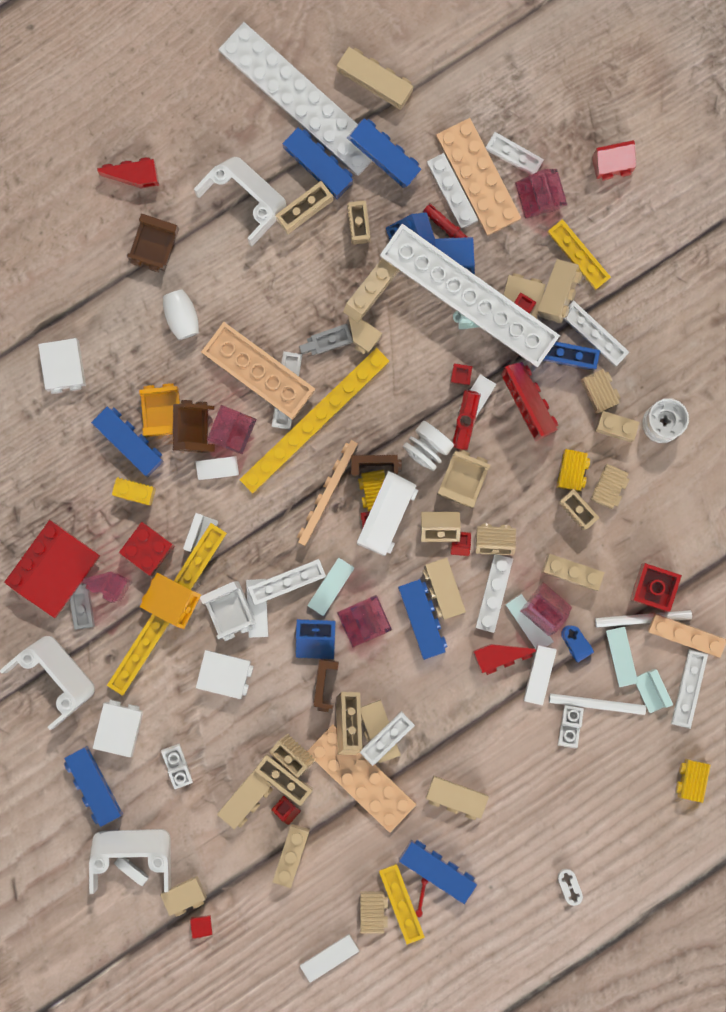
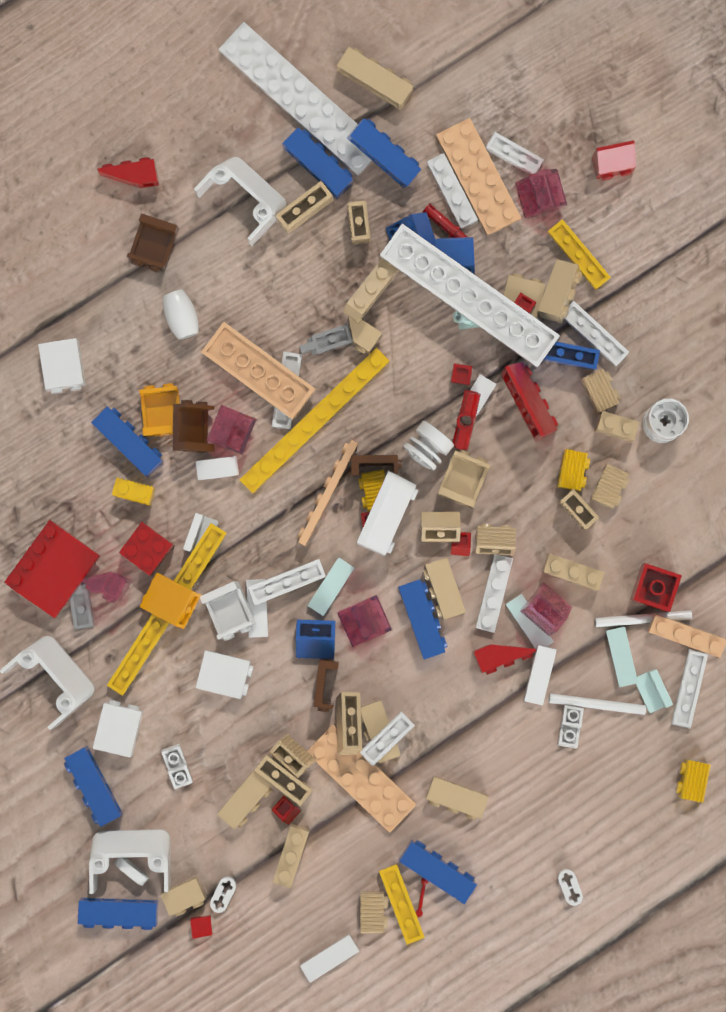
blue piece [561,625,594,663] -> none
none -> blue brick [78,898,159,930]
none -> white beam [210,876,236,913]

